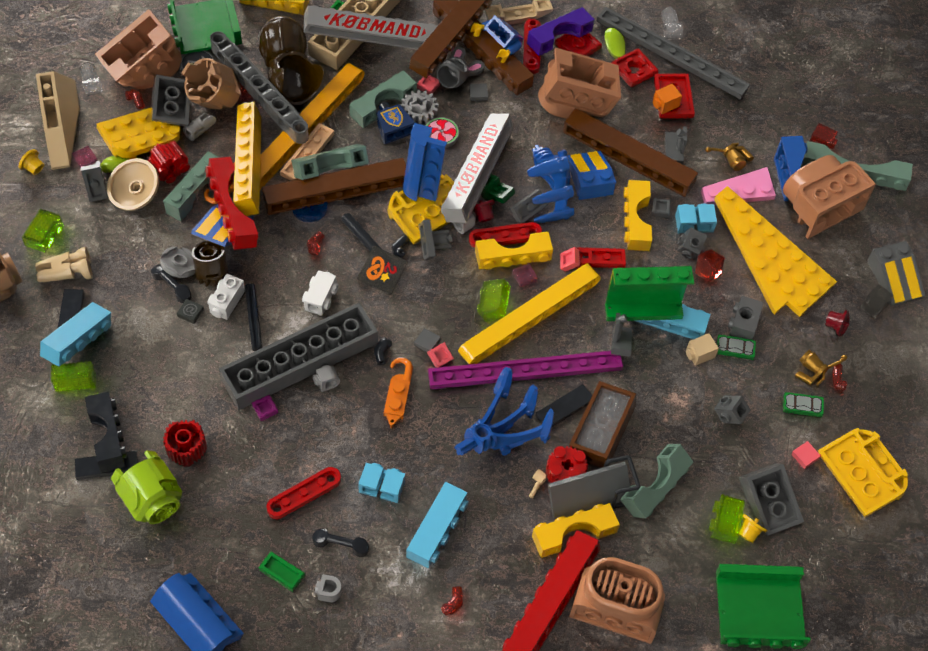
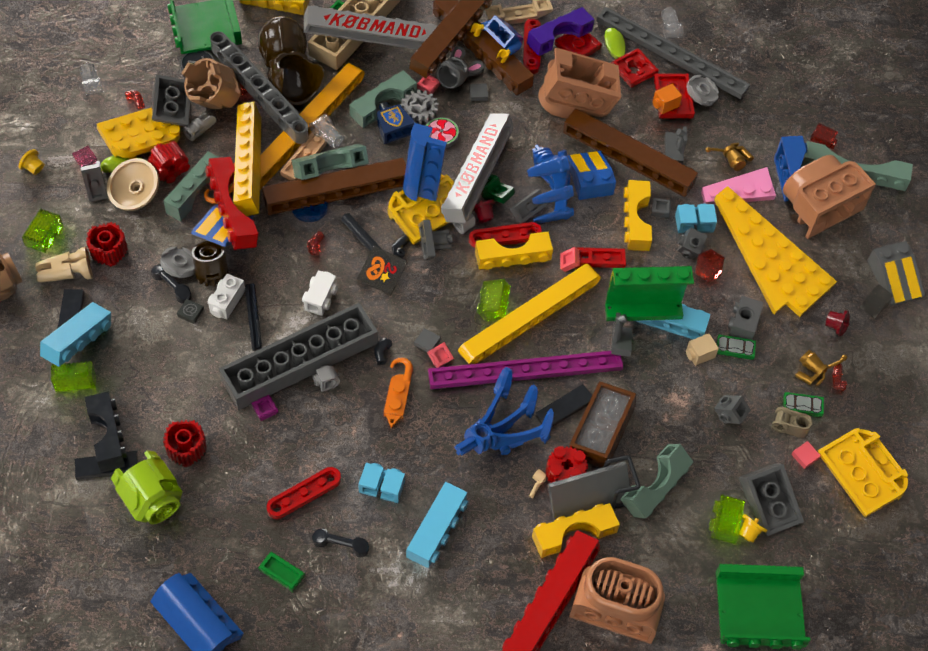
tan wedge [36,71,80,170] -> none
nougat brick [95,9,182,89] -> none
light grey plate [315,574,342,602] -> none
clear red arm [441,586,463,615] -> none
clear pink tile [512,263,538,287] -> none
none -> red brick [86,222,128,267]
none -> clear piece [309,114,344,148]
none -> light grey tile [686,75,719,106]
none -> dark tan piece [771,407,812,438]

